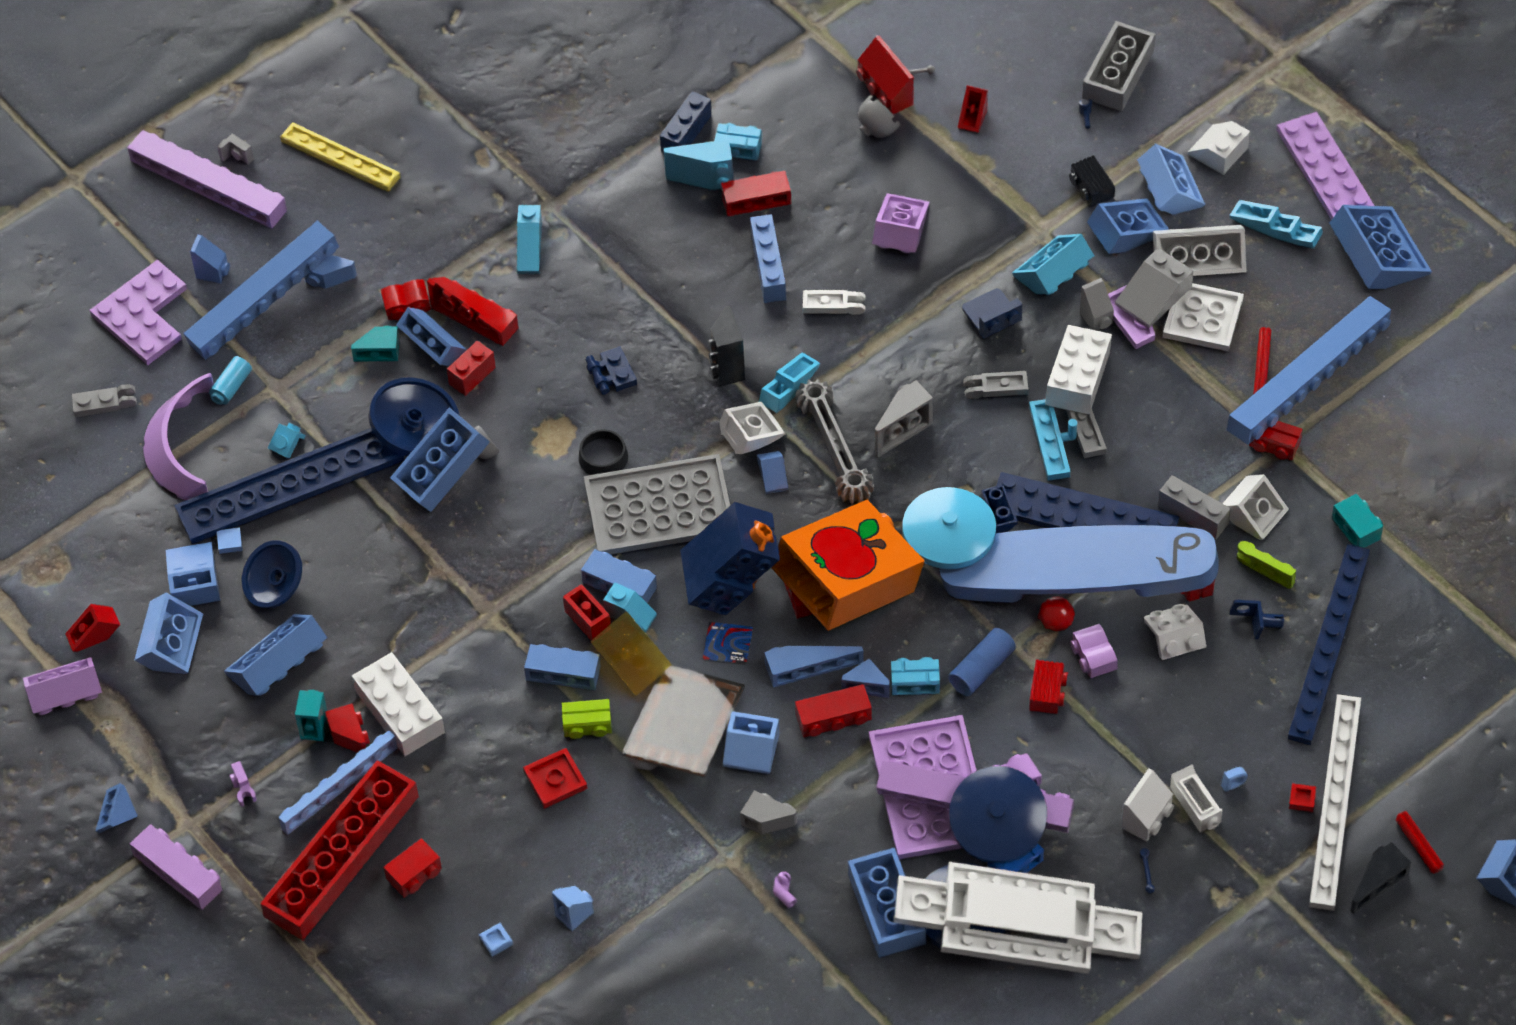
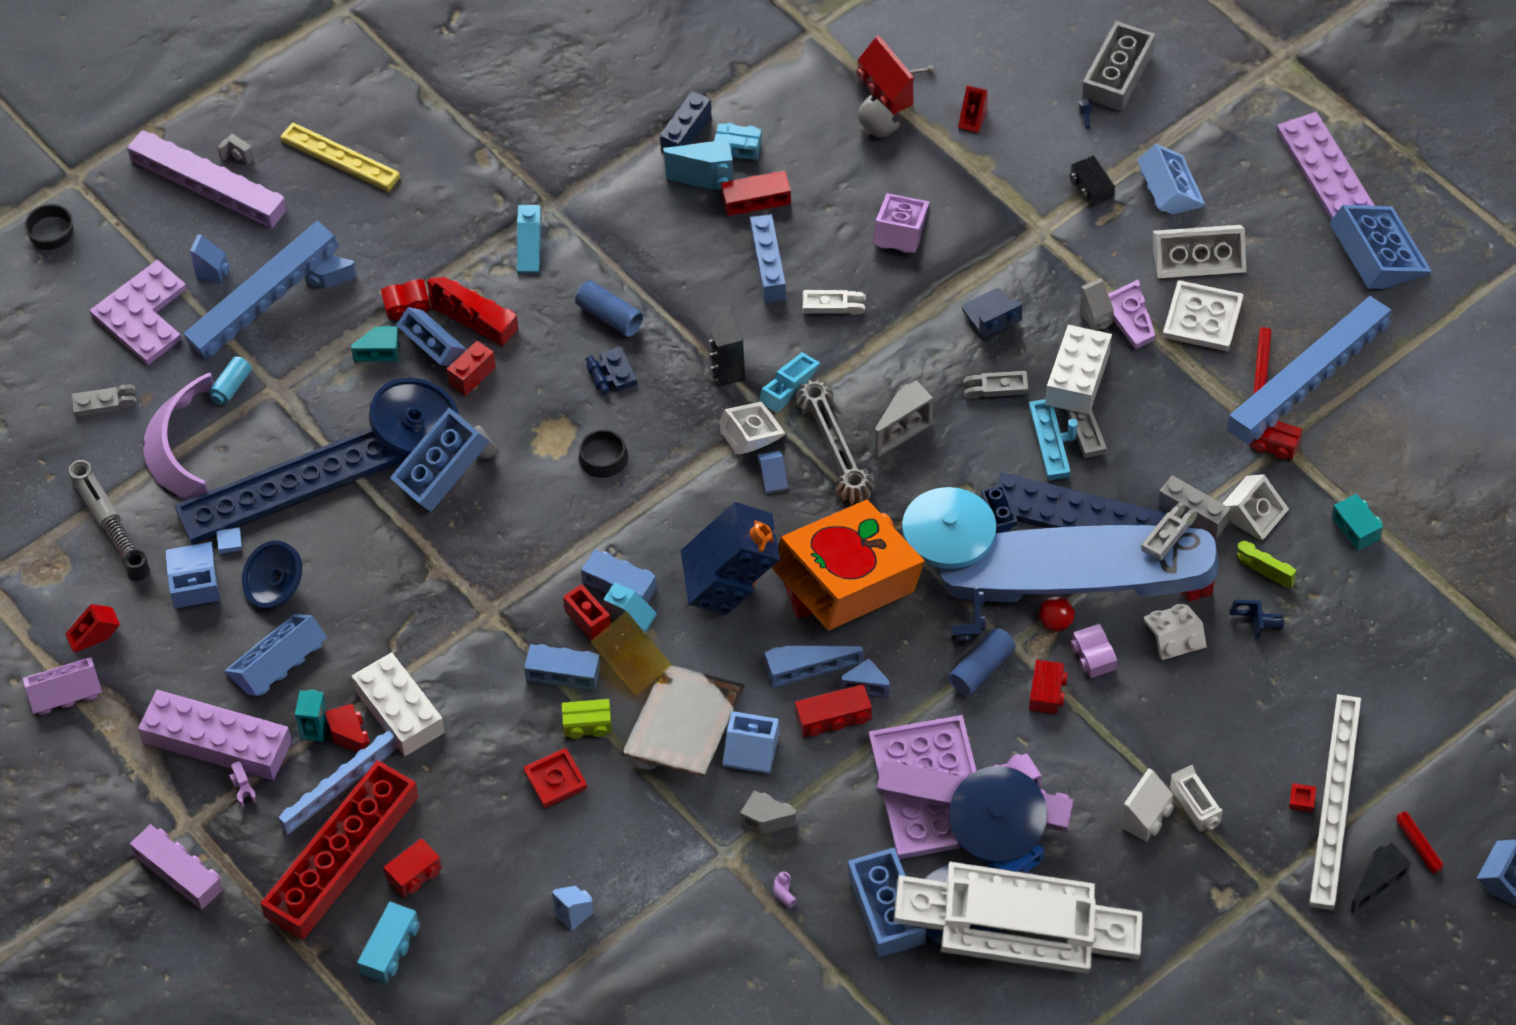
medium blue slope [96,783,138,833] -> none
light blue slope [134,592,203,674] -> none
medium azure bracket [268,423,306,458] -> none
light blue tile [479,923,513,957] -> none
light grey plate [584,454,730,554] -> none
sticker [703,622,753,664] -> none
medium azure brick [891,657,940,695] -> none
medium azure slope [1012,234,1094,295] -> none
medium blue slope [1087,199,1169,254] -> none
light grey slope [1115,248,1193,328] -> none
dark blue hinge [1140,848,1155,894] -> none
white slope [1188,121,1250,175] -> none
light blue tile [1221,767,1248,791] -> none
medium azure slope [1230,200,1323,249] -> none
dark blue plate [1288,544,1370,745] -> none
none -> black tyre [25,204,73,250]
none -> piece [68,460,150,581]
none -> lavender brick [138,690,292,781]
none -> medium azure brick [357,901,420,984]
none -> medium blue piece [575,280,643,337]
none -> dark blue bracket [950,586,985,642]
none -> light grey hinge [1141,502,1197,561]

